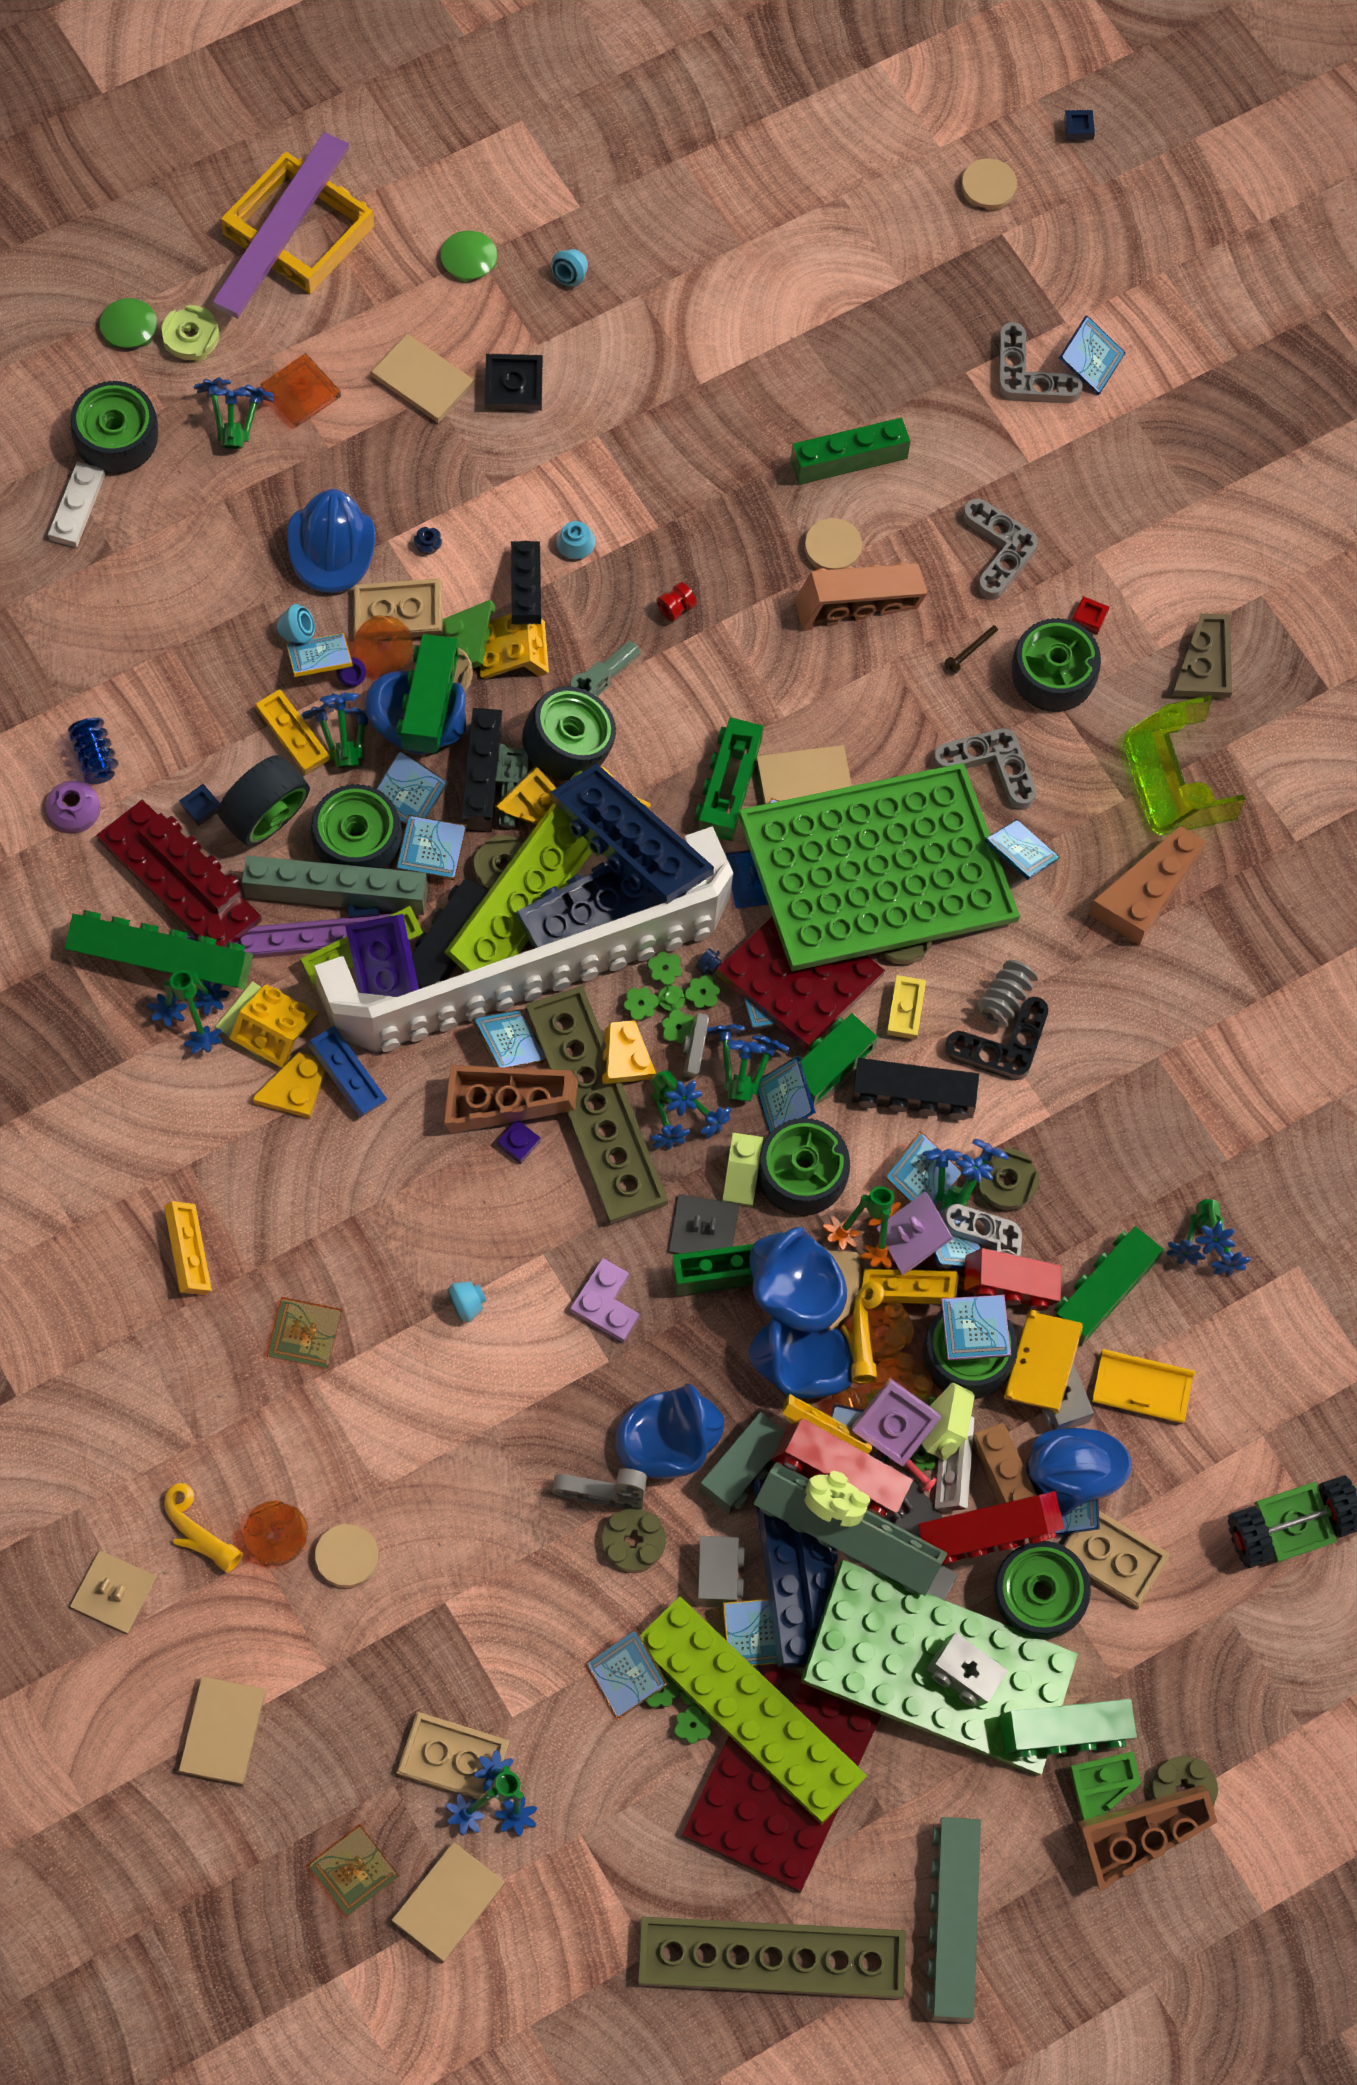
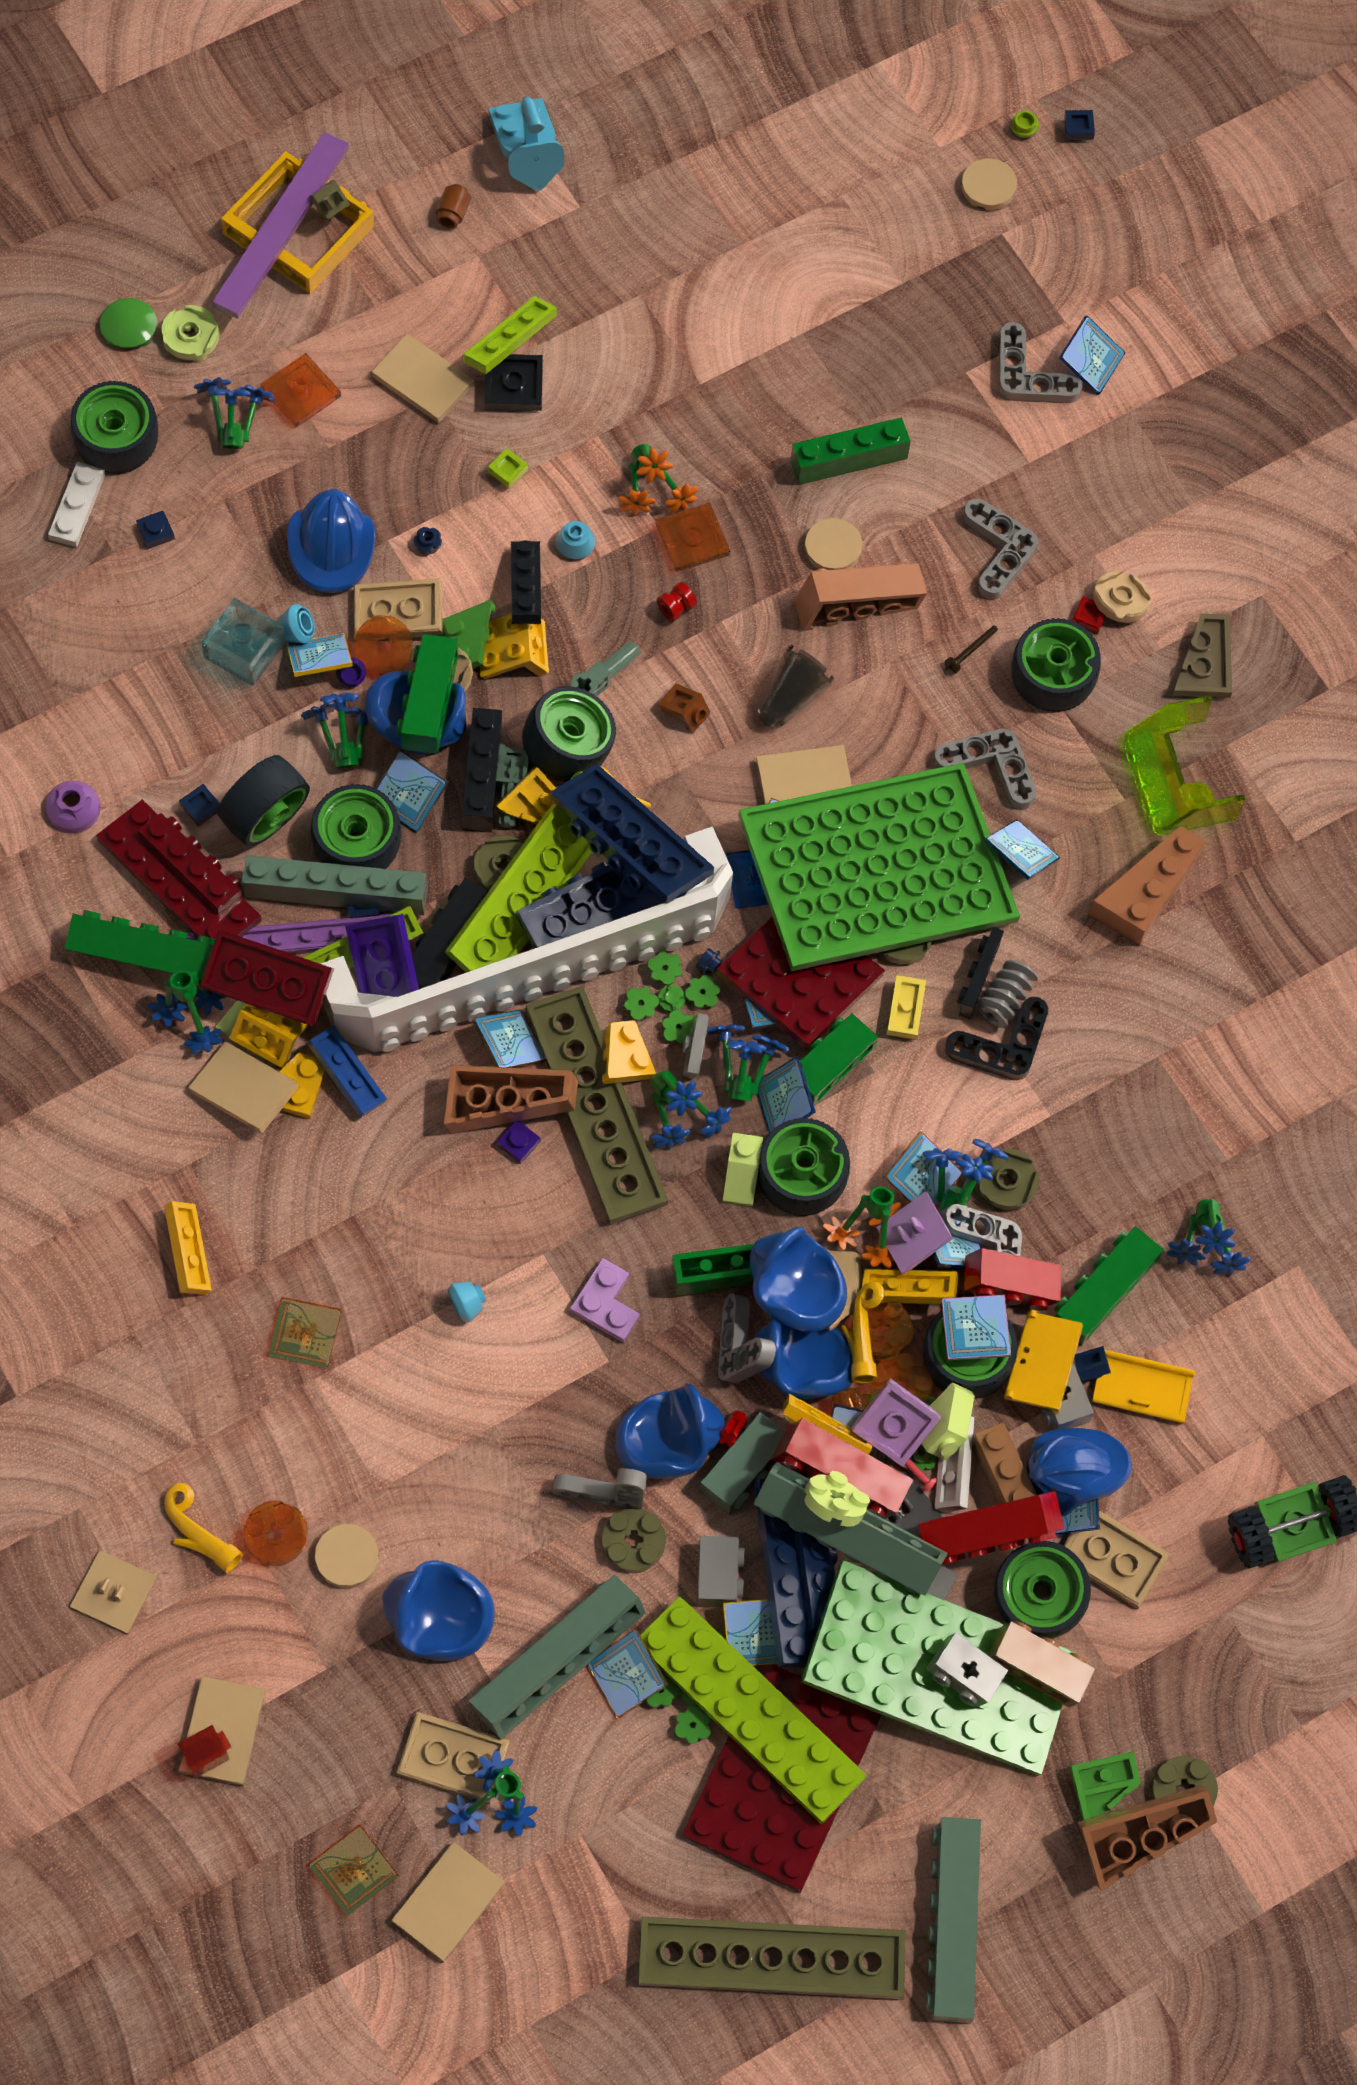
clear blue piece [68,717,119,784] -> none
yellow plate [255,689,330,775] -> none
piece [396,815,467,881] -> none
bright green dish [441,230,497,283] -> none
medium azure cone [551,249,588,287] -> none
dark grey piece [669,1194,740,1254] -> none
green brick [694,717,764,842] -> none
black brick [852,1058,979,1120] -> none
brick [999,1699,1137,1759] -> none
none -> dark blue plate [136,510,175,549]
none -> clear red brick [177,1725,232,1779]
none -> tan tile [188,1041,299,1134]
none -> dark red tile [199,929,334,1027]
none -> clear light blue brick [202,598,286,686]
none -> olive tile [309,180,350,220]
none -> blue piece [382,1560,495,1661]
none -> dark orange brick [436,184,471,228]
none -> lime plate [463,296,557,374]
none -> sand green brick [469,1574,646,1740]
none -> medium azure plate [488,96,564,191]
none -> lime plate [488,448,528,489]
none -> orange plant [618,444,698,516]
none -> clear orange tile [656,503,730,572]
none -> dark orange bracket [658,683,710,733]
none -> light grey beam [718,1293,776,1383]
none -> red piece [719,1411,747,1447]
none -> clear smoke cone [758,645,835,729]
none -> black plate [957,927,1004,1020]
none -> brick [988,1621,1095,1708]
none -> lime plate [1011,110,1039,138]
none -> dark blue plate [1074,1346,1111,1382]
none -> tan tile [1093,571,1151,623]

